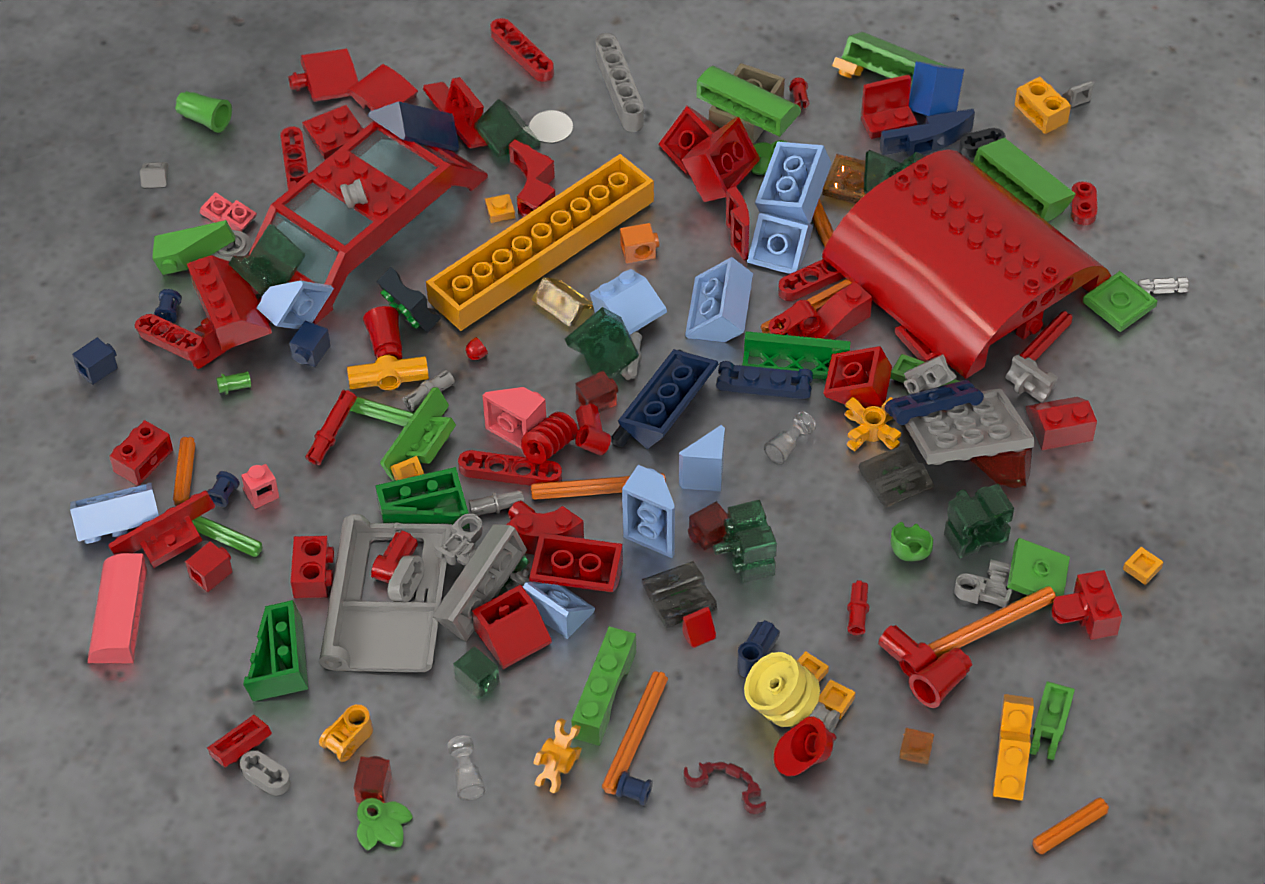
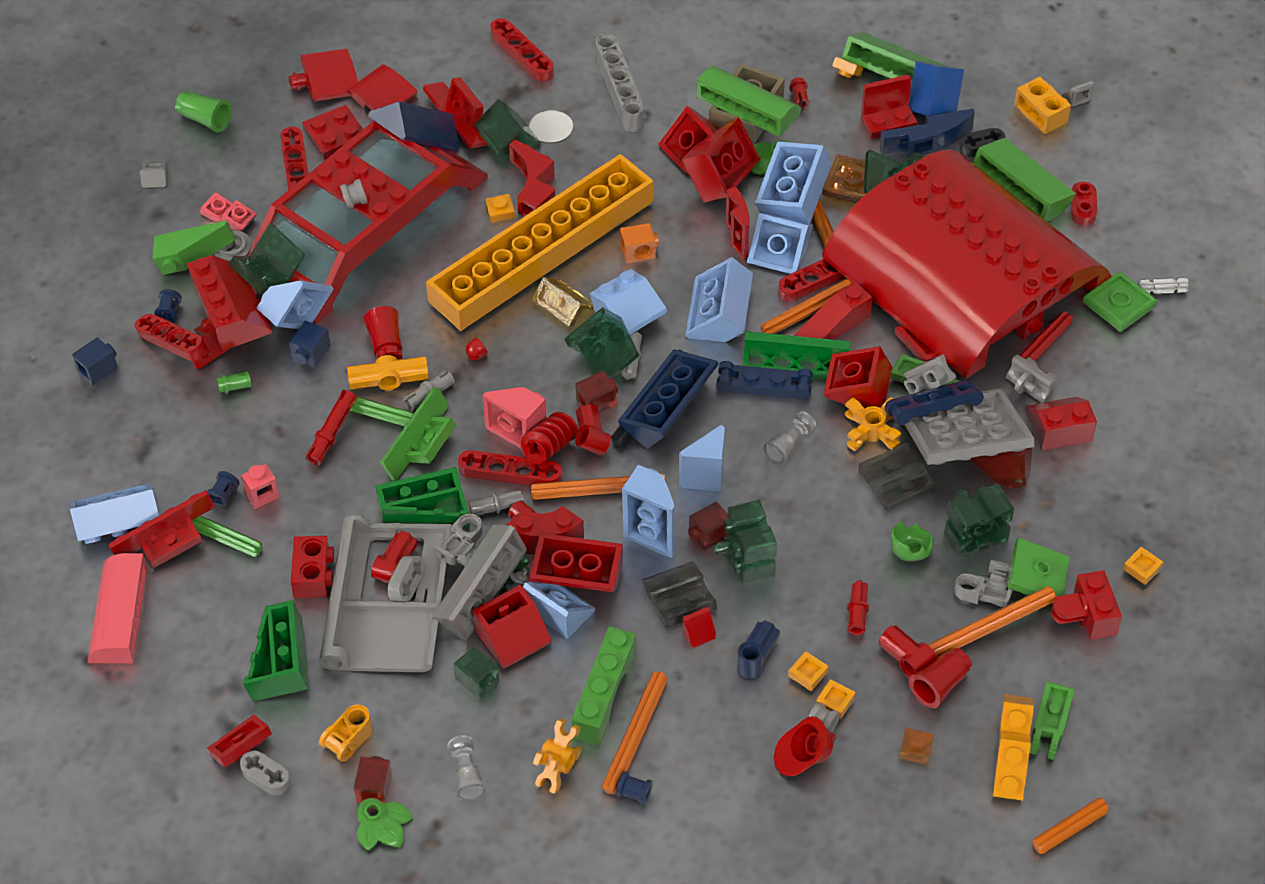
red brick [109,420,173,486] -> none
orange axle [173,436,195,506] -> none
red brick [185,541,233,592] -> none
black brick [376,267,441,333] -> none
light orange plate [390,456,424,481] -> none
dark red piece [684,762,766,814] -> none
light yellow wheel [744,652,820,727] -> none
red piece [768,300,822,337] -> none

